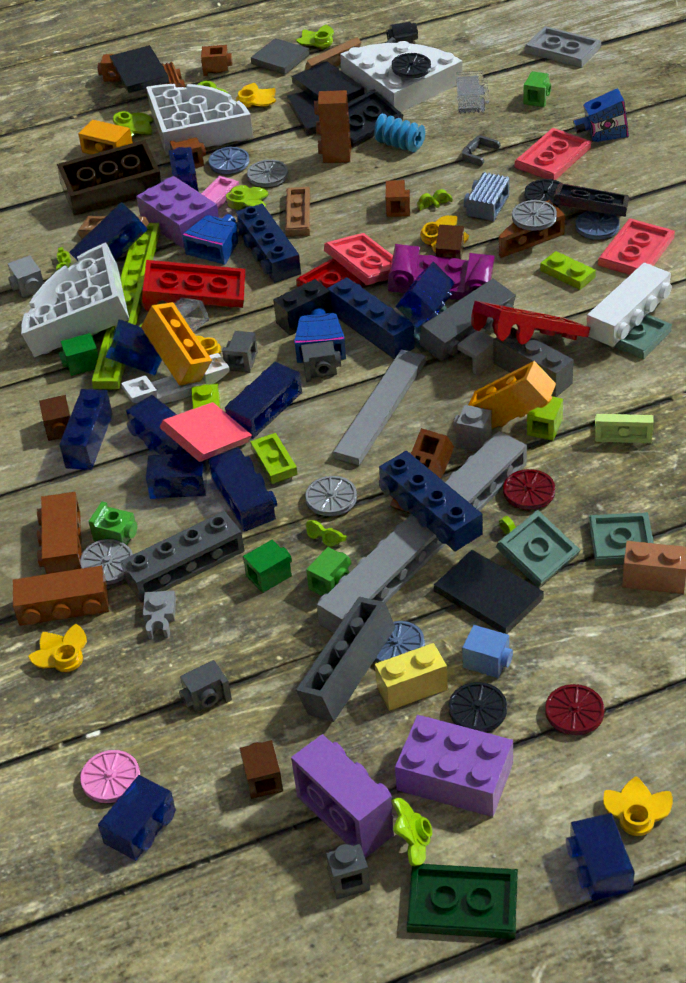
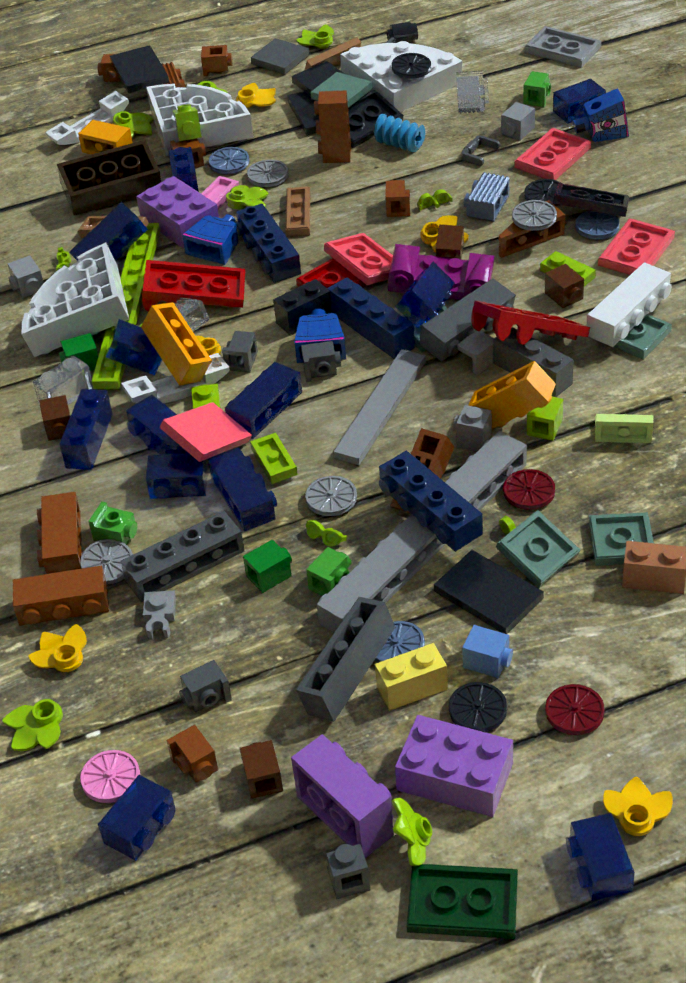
none -> lime plate [2,699,63,751]
none -> clear brick [33,356,93,407]
none -> white slope [45,91,129,145]
none -> dark orange brick [166,725,218,783]
none -> lime bracket [173,104,202,141]
none -> sand green tile [311,72,373,108]
none -> light grey brick [501,102,535,141]
none -> reddish brown brick [545,264,584,308]
none -> clear blue brick [553,79,606,124]

